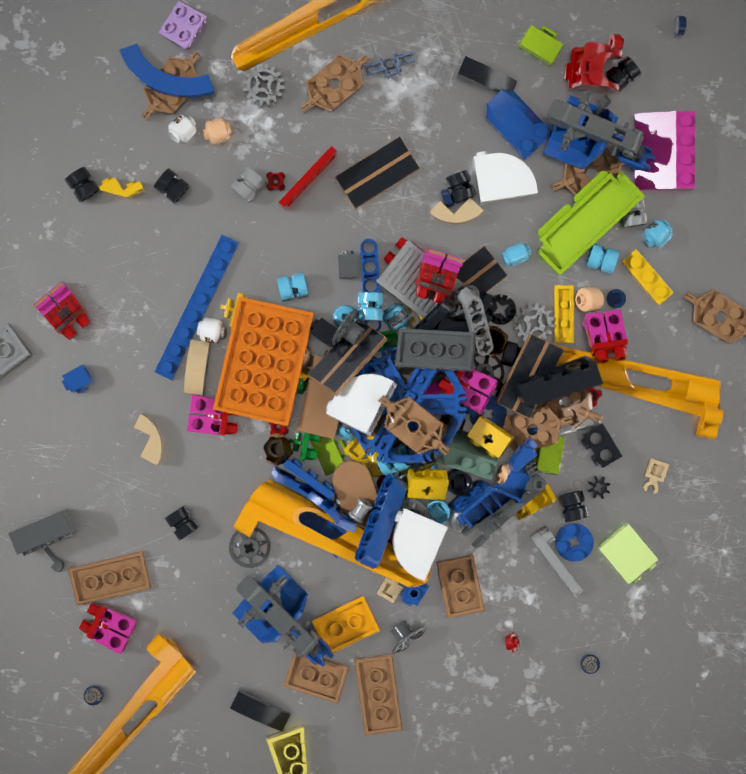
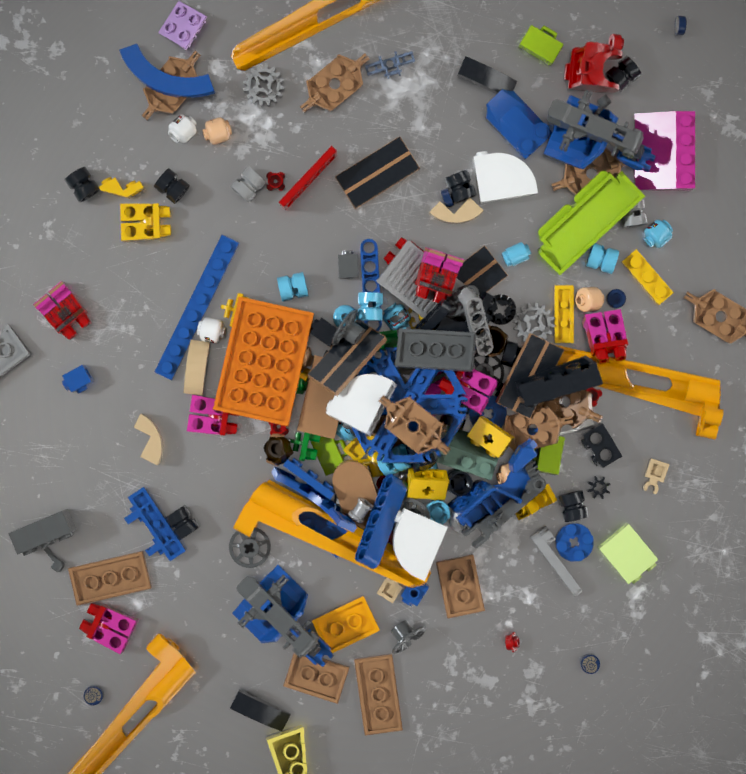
none -> yellow hips [120,203,171,242]
none -> blue hinge [124,487,186,561]

